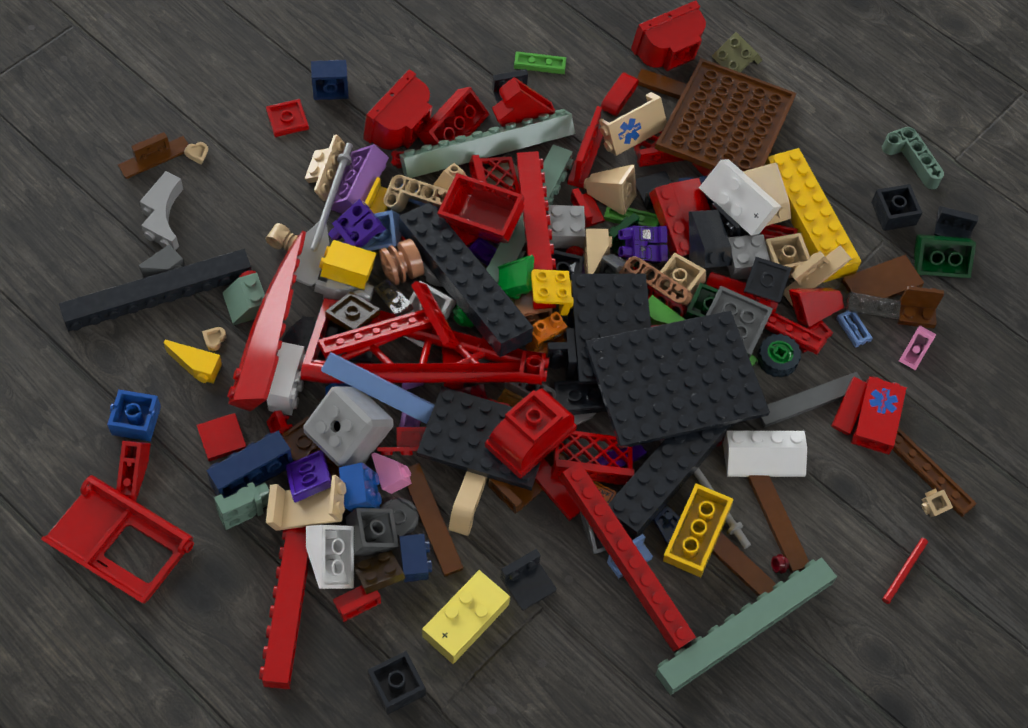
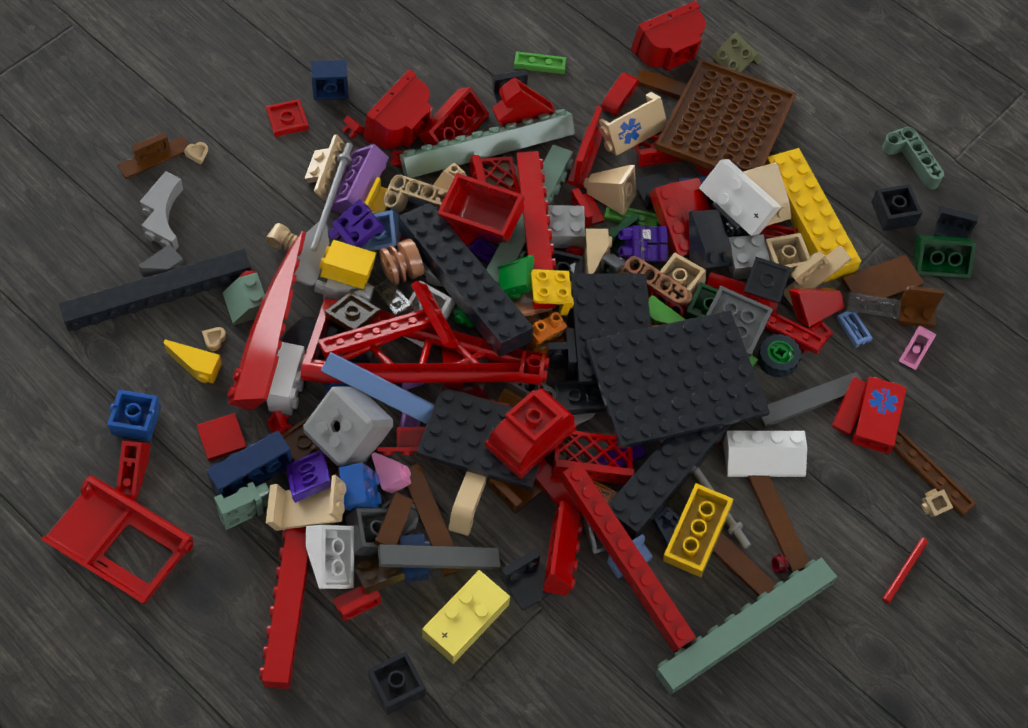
none -> red tile [342,115,365,139]
none -> reddish brown tile [374,492,414,546]
none -> dark grey tile [378,544,500,570]
none -> red slope [543,500,583,596]

